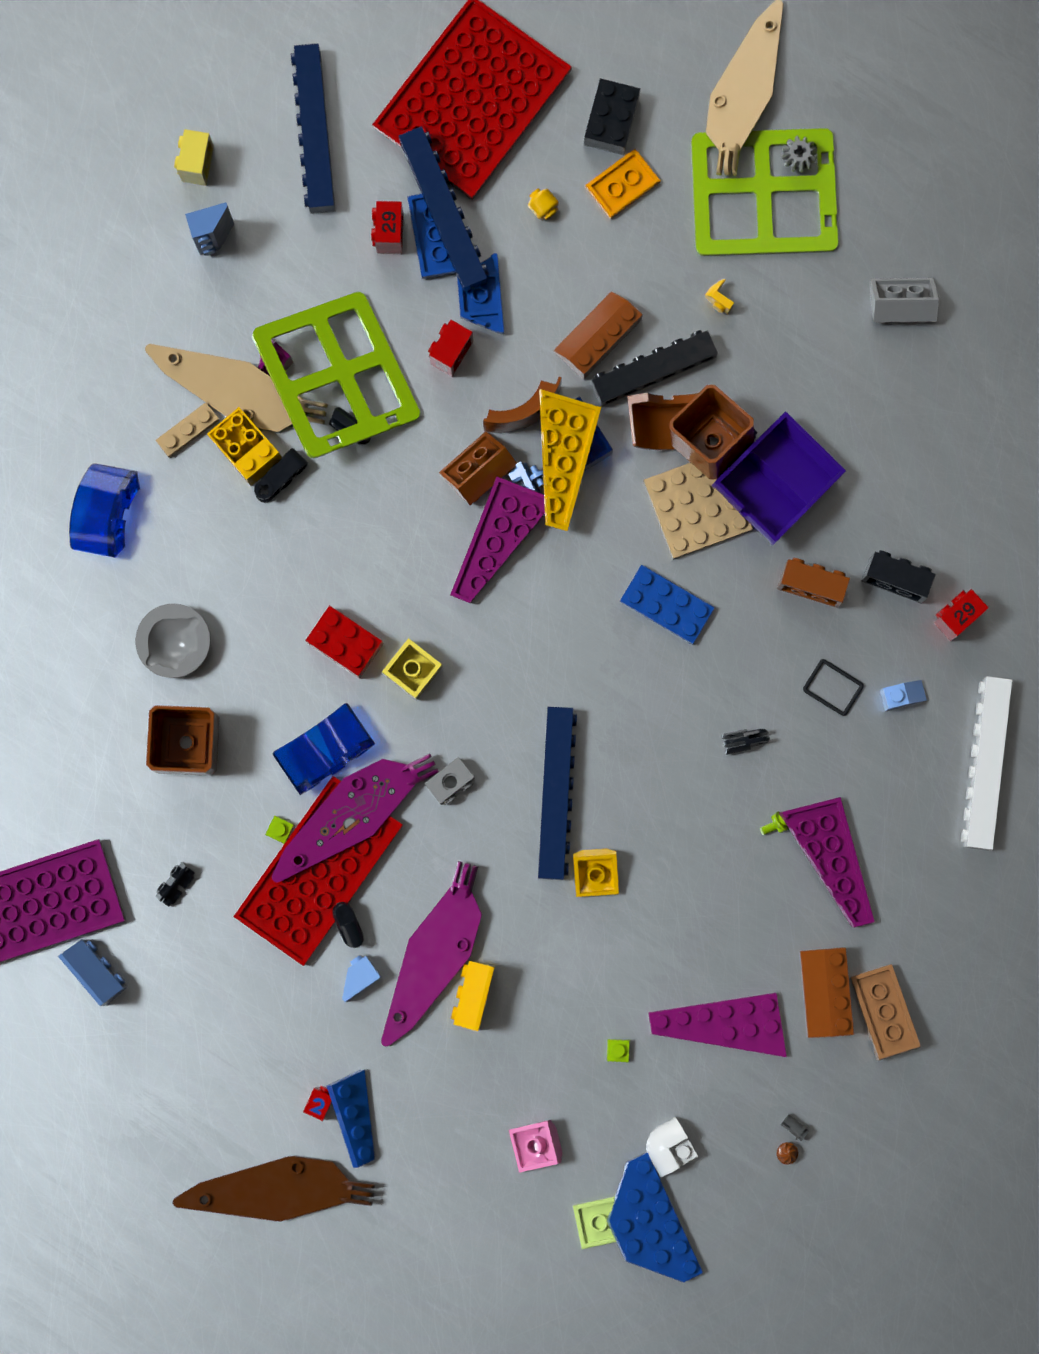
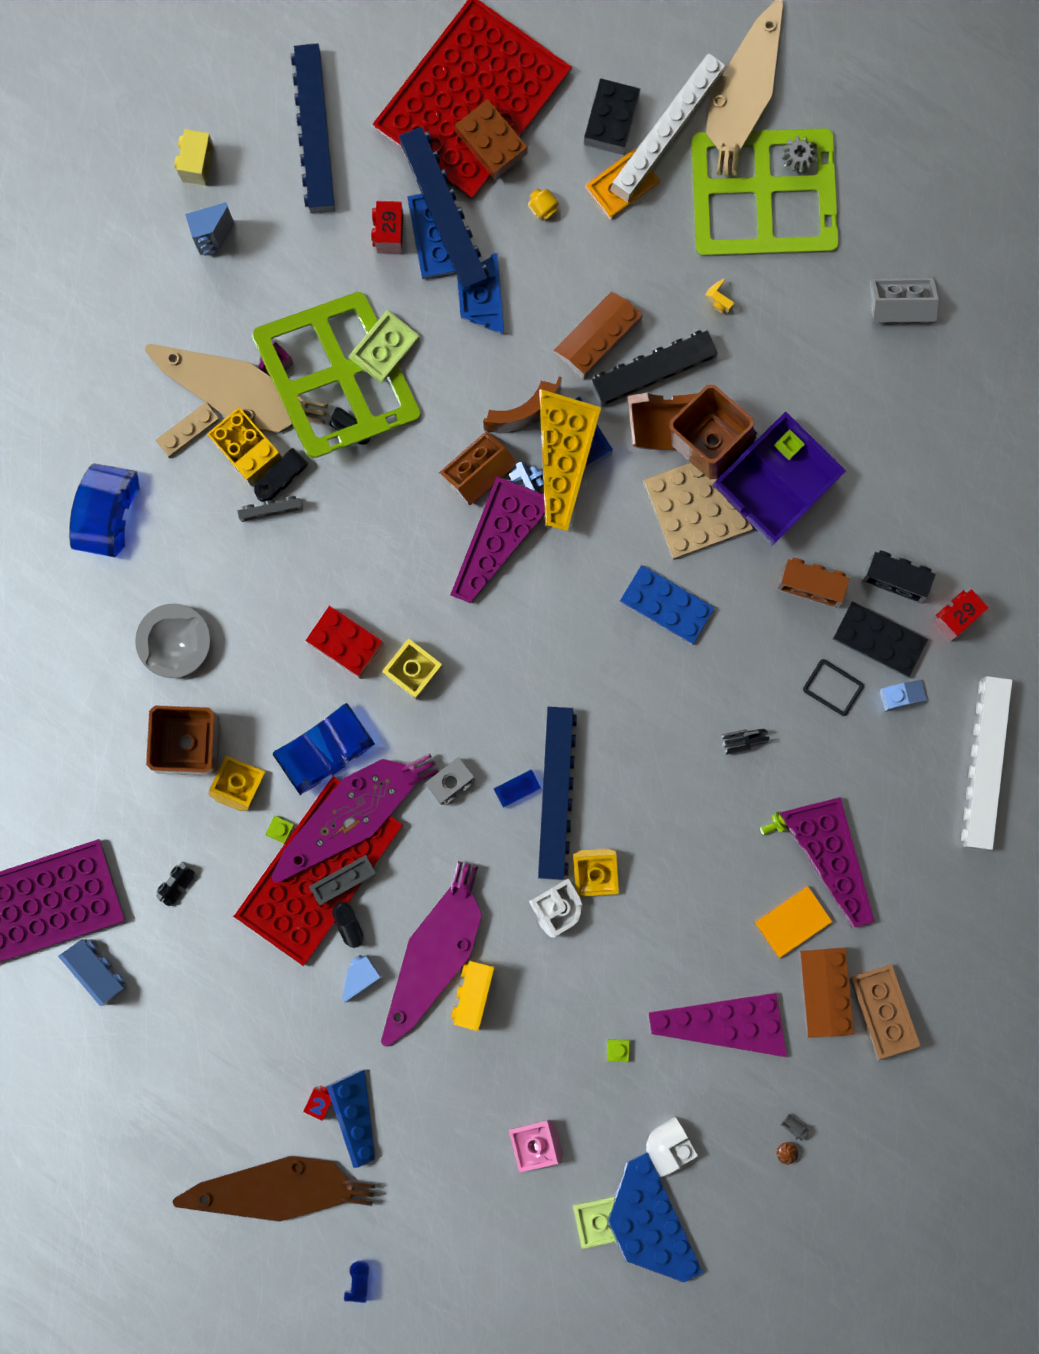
red brick [428,320,474,377] -> none
none -> yellow slope [208,756,265,811]
none -> dark grey plate [237,496,303,522]
none -> dark grey plate [309,855,376,906]
none -> clear blue leg [344,1260,369,1303]
none -> yellowish green tile [348,310,420,384]
none -> dark orange brick [455,99,527,180]
none -> clear blue plate [493,769,541,808]
none -> white brick [529,878,582,937]
none -> white brick [610,53,725,202]
none -> light orange tile [754,886,832,958]
none -> lime plate [774,430,805,460]
none -> black plate [832,601,928,678]

